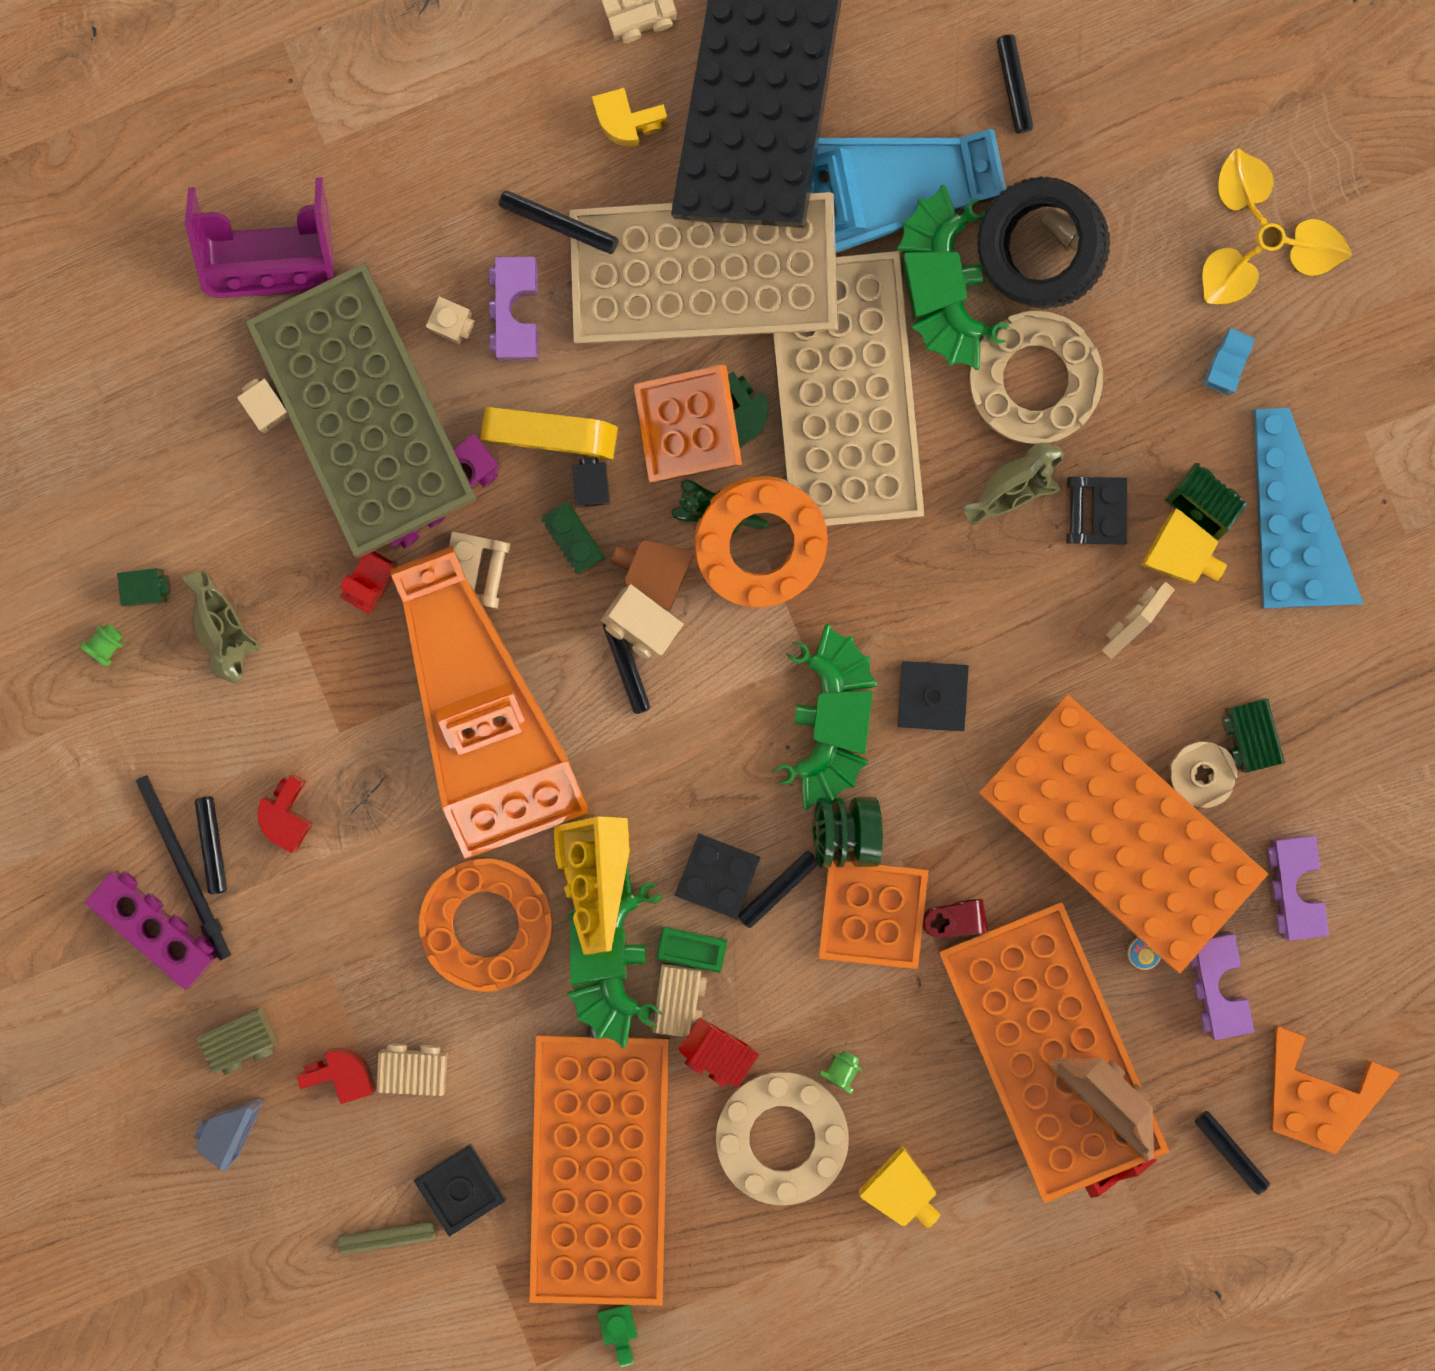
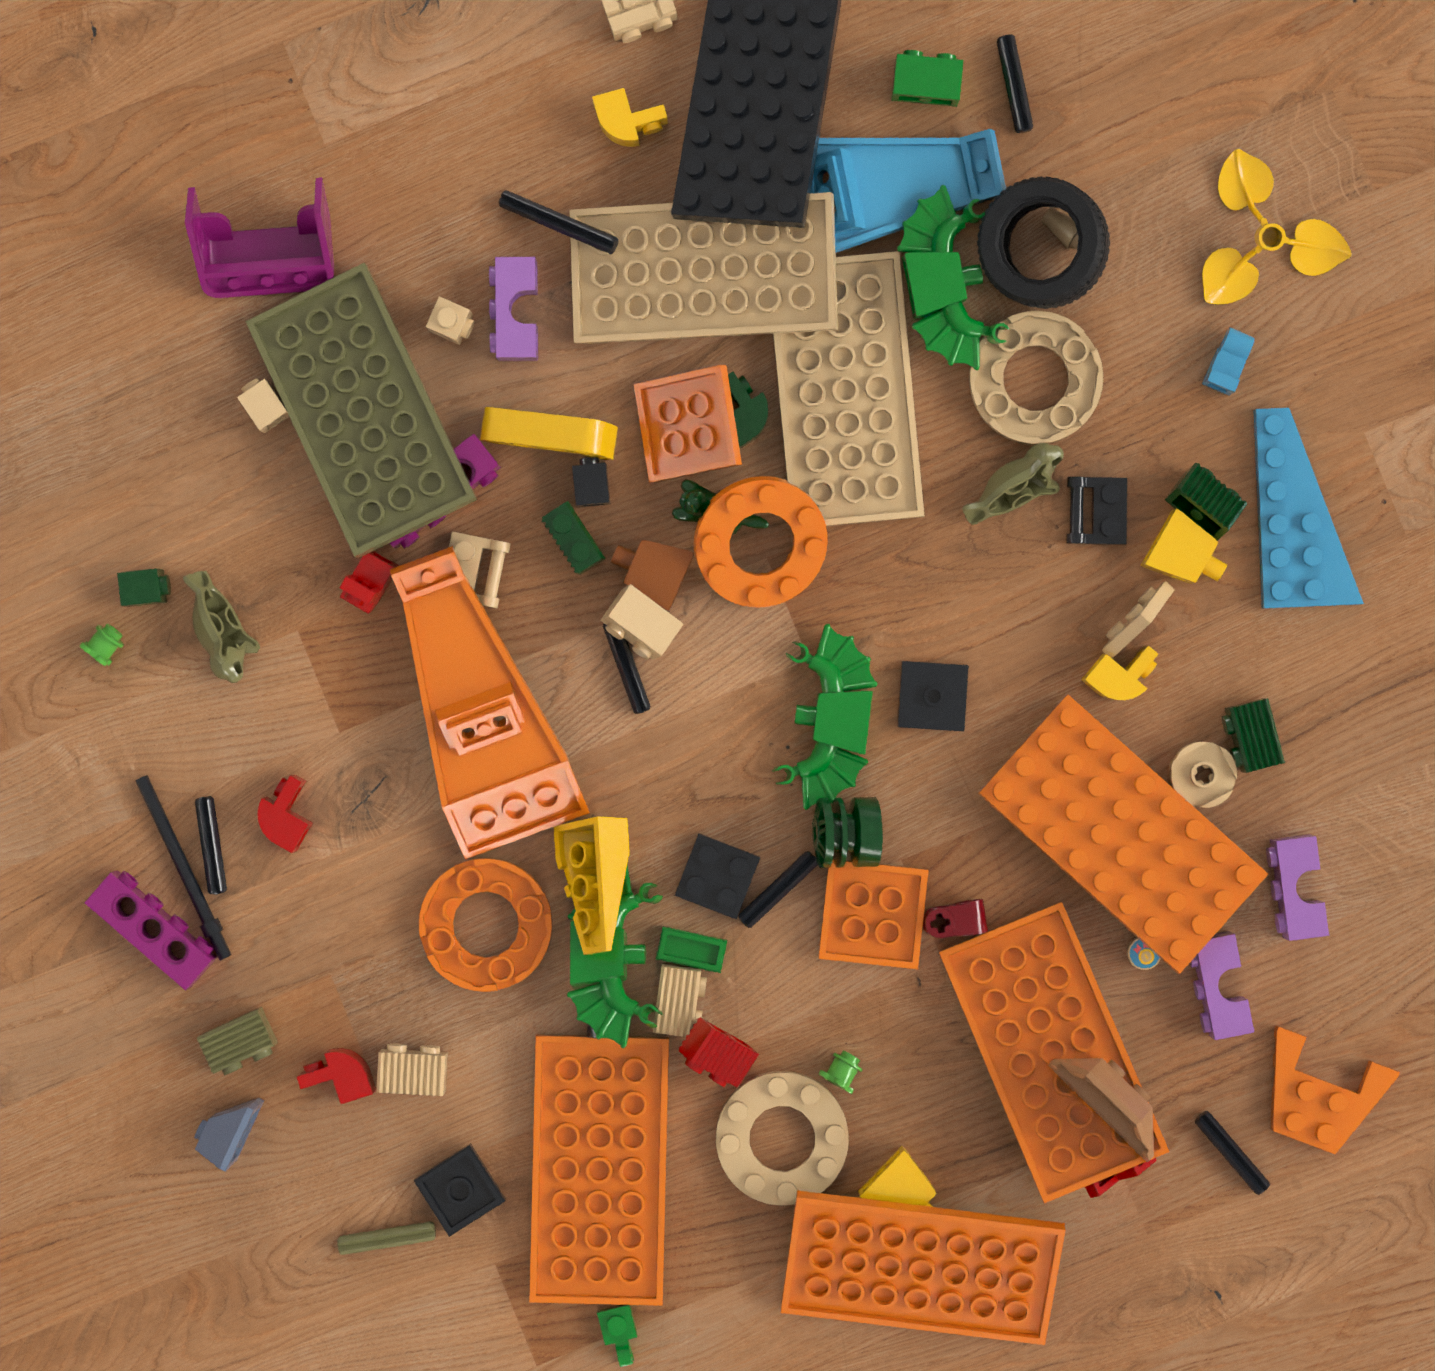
none -> orange plate [781,1190,1066,1345]
none -> green brick [891,50,964,107]
none -> yellow brick [1081,646,1158,700]

